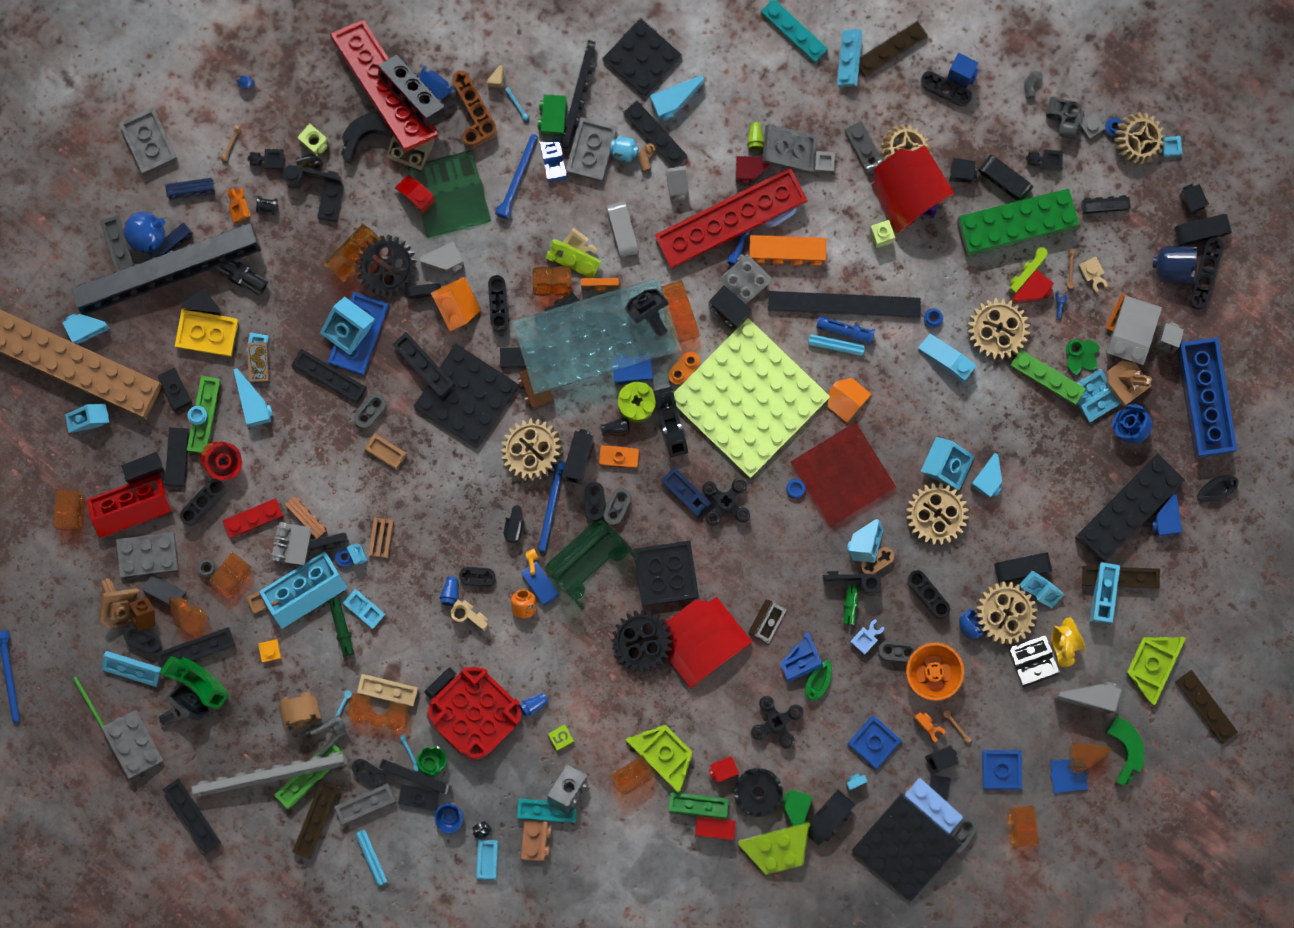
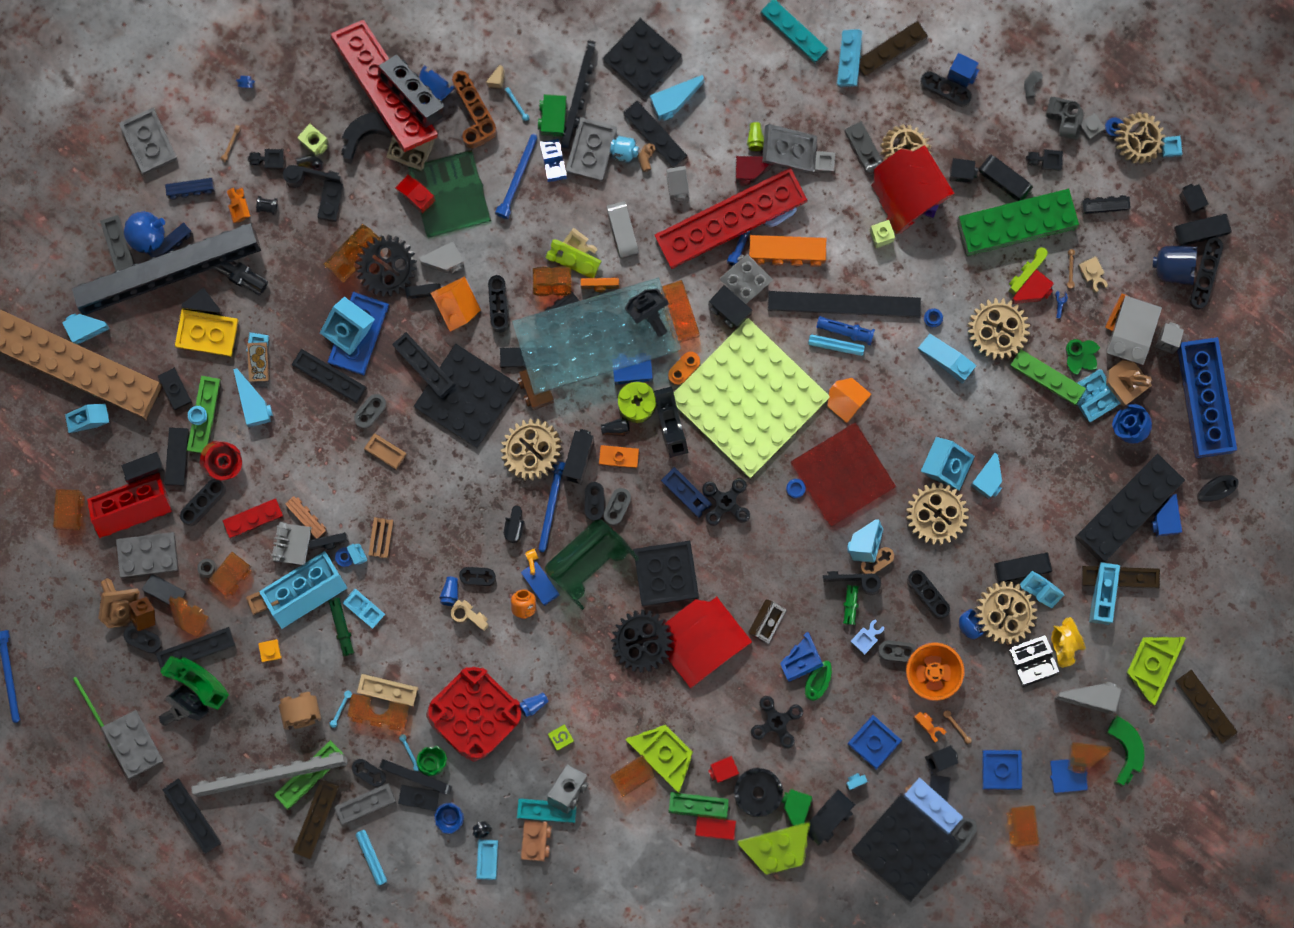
medium azure plate [101,651,161,687] -> none
dark grey plant [304,715,347,757] -> none
black beam [424,667,457,699] -> none

